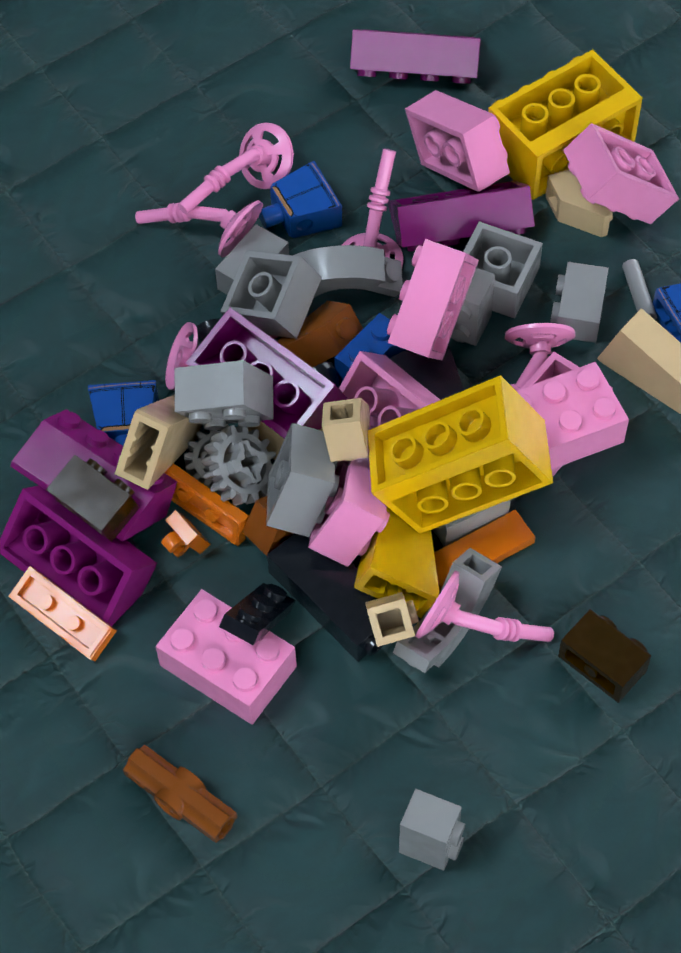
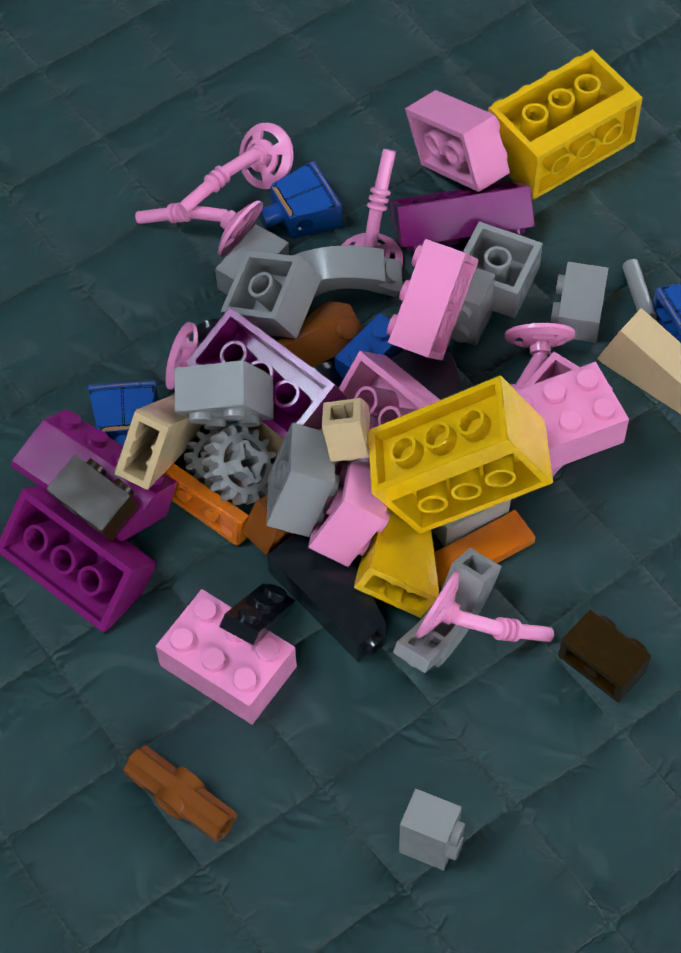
tile [8,566,117,661] -> none
orange tile [161,510,211,558] -> none
magenta slope [350,29,481,84] -> none
tan brick [365,592,419,647] -> none
tan slope [546,170,613,237] -> none
bright pink brick [563,123,679,225] -> none

